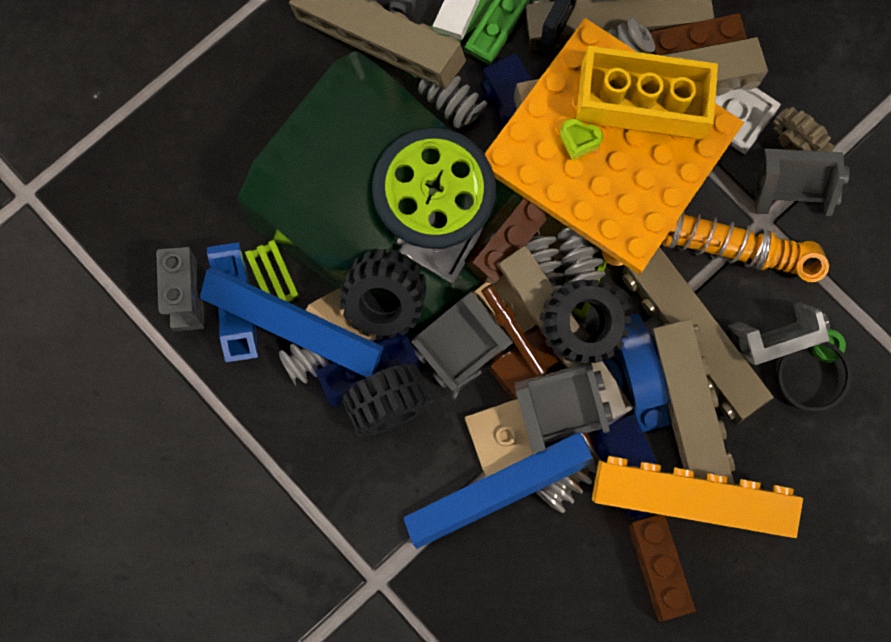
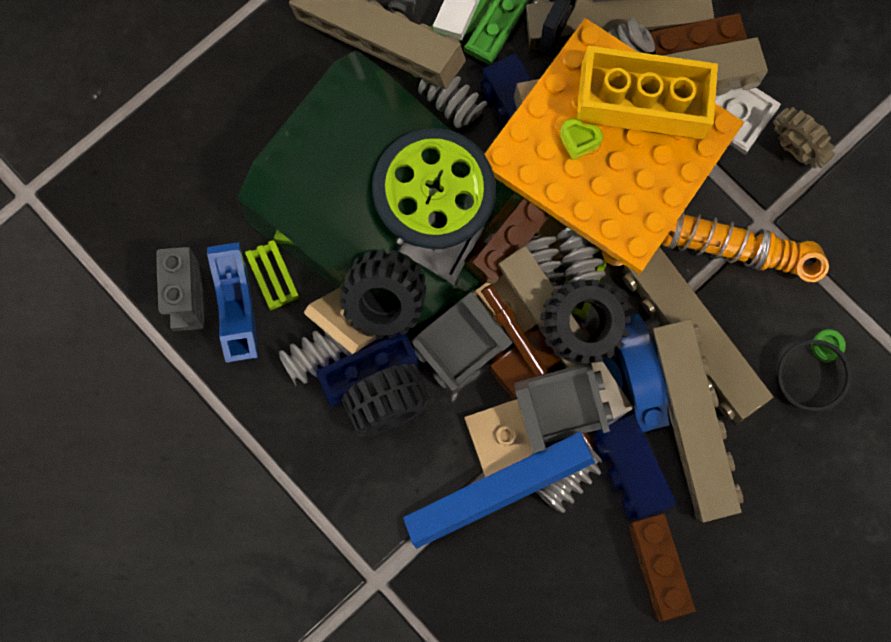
blue tile [200,267,384,377] -> none
light orange brick [592,456,803,538] -> none
dark grey panel [727,302,830,365] -> none
dark grey panel [754,149,850,216] -> none

